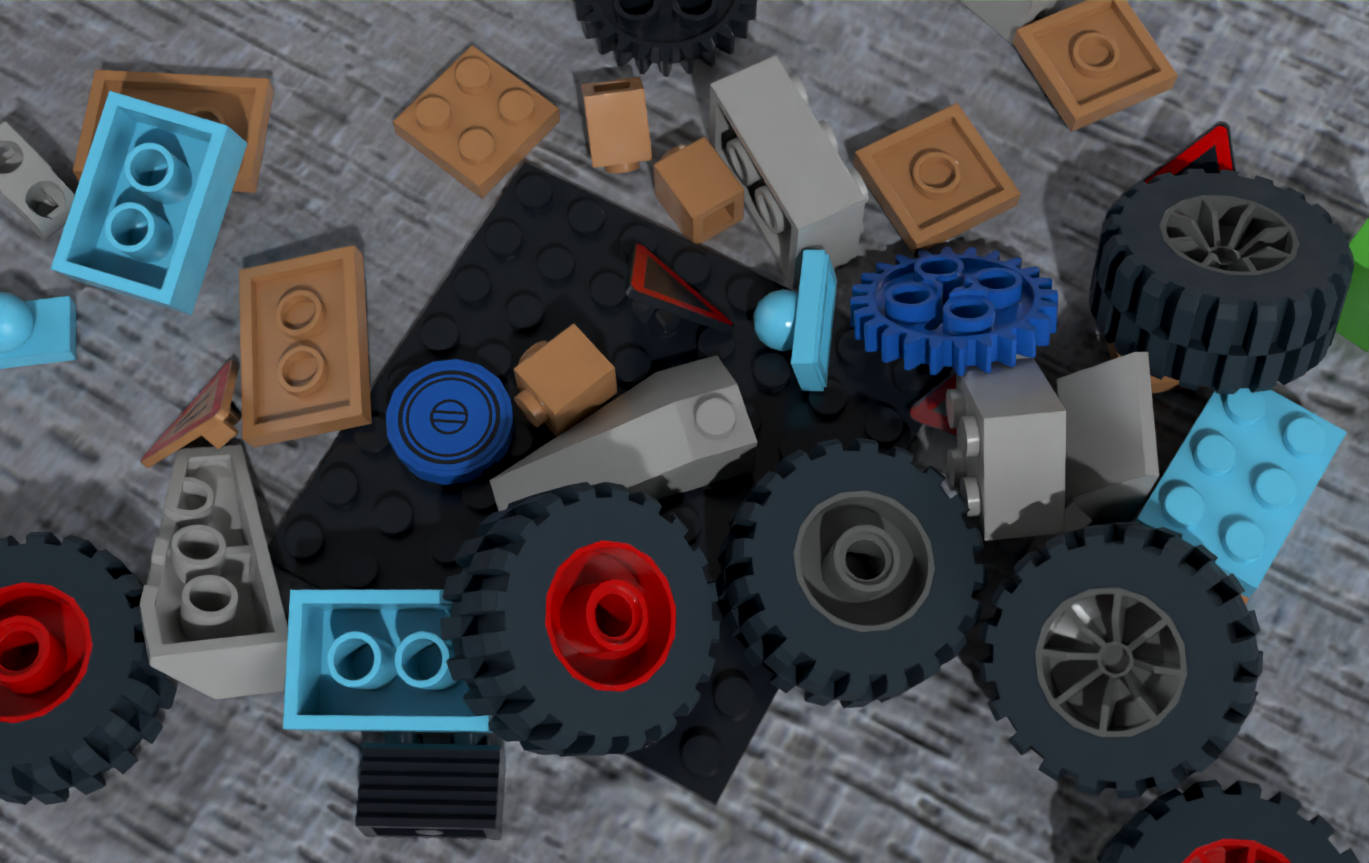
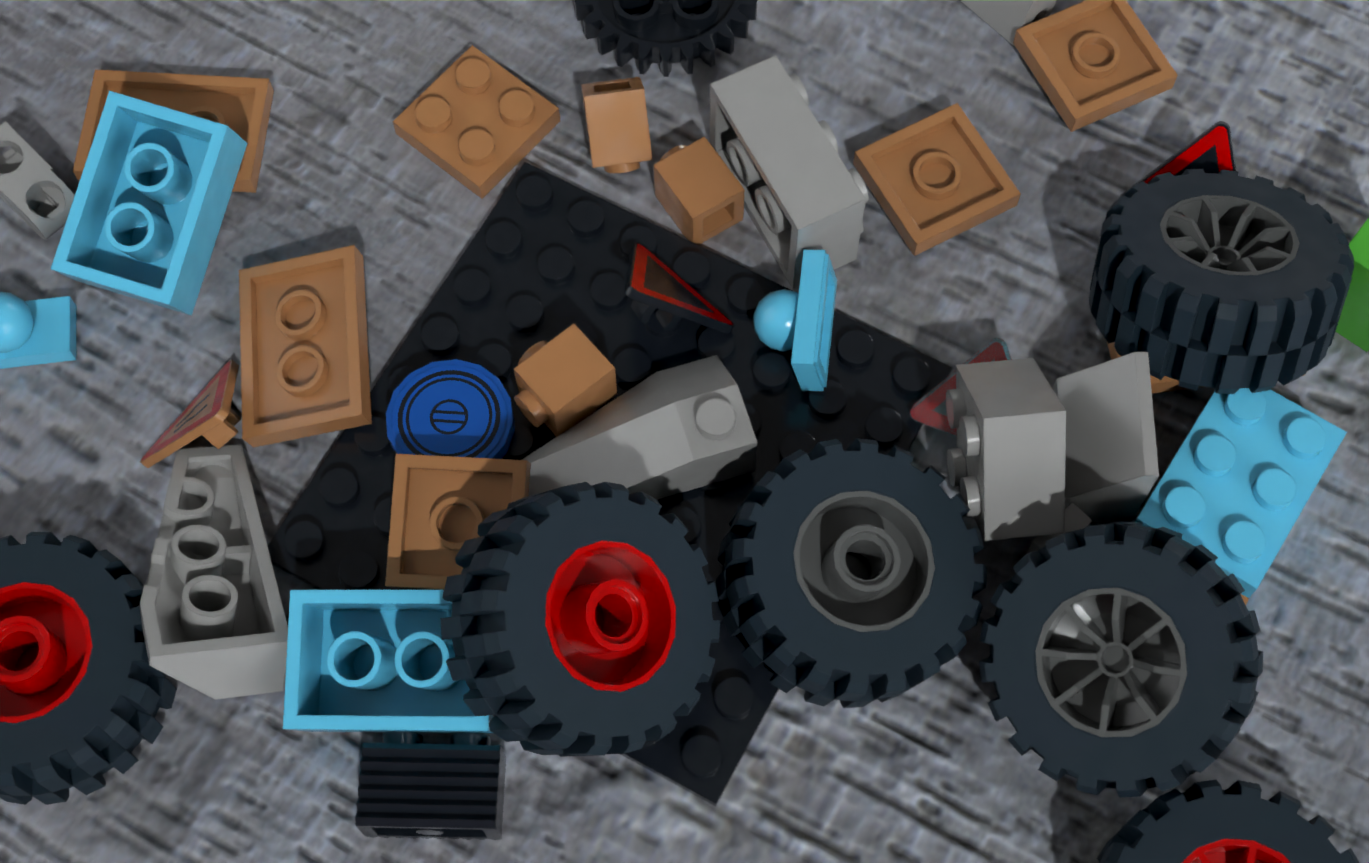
blue gear [850,246,1058,376] -> none
none -> medium nougat plate [385,454,531,590]

